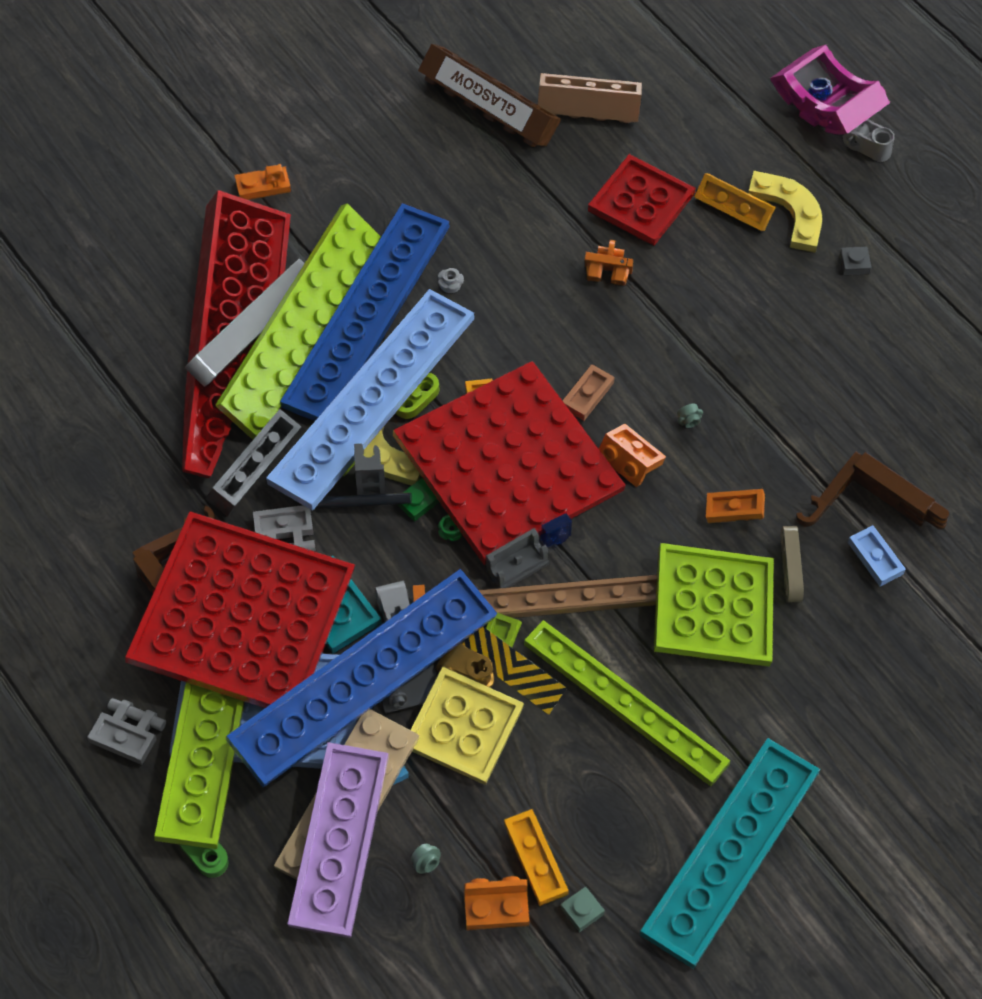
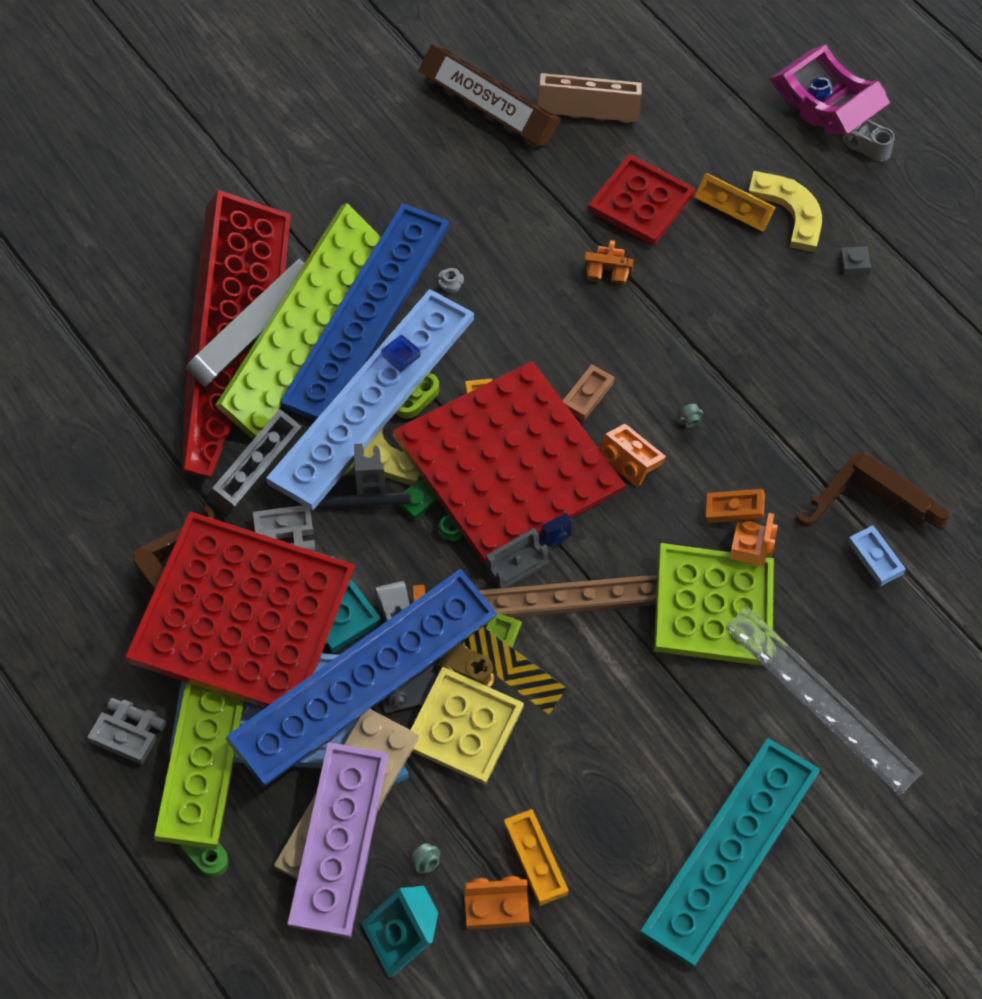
orange hinge [235,164,291,200] -> none
lime plate [524,620,730,787] -> none
sand green plate [560,886,605,932] -> none
dark tan beam [781,526,804,602] -> none
none -> teal slope [361,886,438,978]
none -> clear blue plate [381,334,421,372]
none -> clear plate [726,607,923,796]
none -> orange bracket [729,513,778,566]

